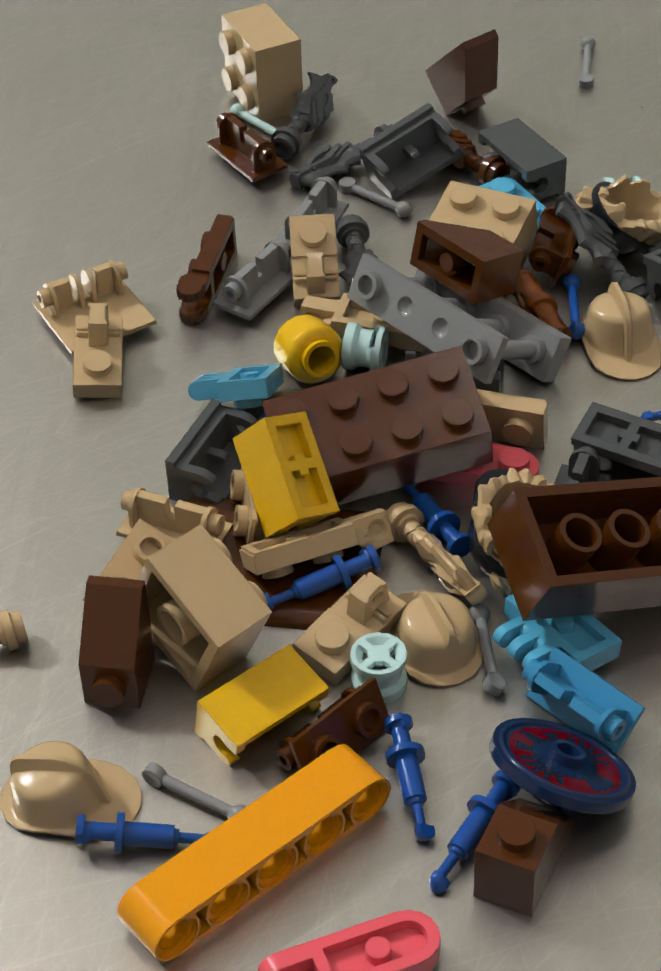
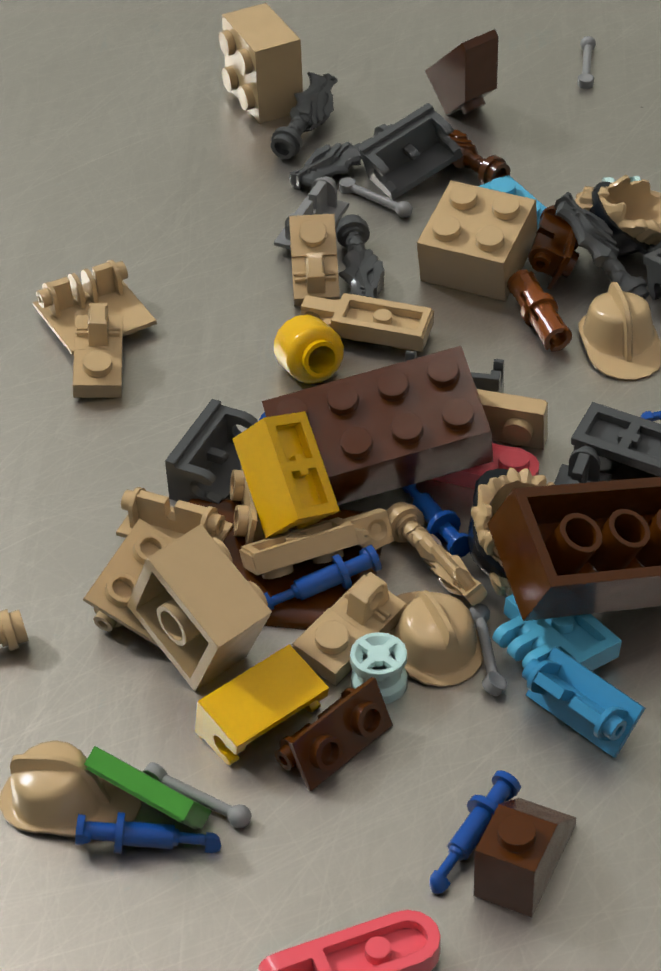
reddish brown slope [78,575,155,709] -> none
light orange beam [117,744,391,962] -> none
reddish brown hinge [176,214,237,326] -> none
medium azure hinge [188,363,284,409] -> none
reddish brown hinge [207,112,288,183] -> none
light grey hinge [212,240,293,320] -> none
light aqua hinge [230,103,276,135] -> none
light aqua wheel [341,322,389,371] -> none
light grey fence [347,253,572,384] -> none
blue piece [384,713,435,841] -> none
reddish brown slope [410,220,524,305] -> none
dark grey hinge [478,118,567,200] -> none
dark blue shield [489,718,636,814] -> none
blue hinge [563,274,585,341] -> none
none -> bright green tile [84,746,212,830]

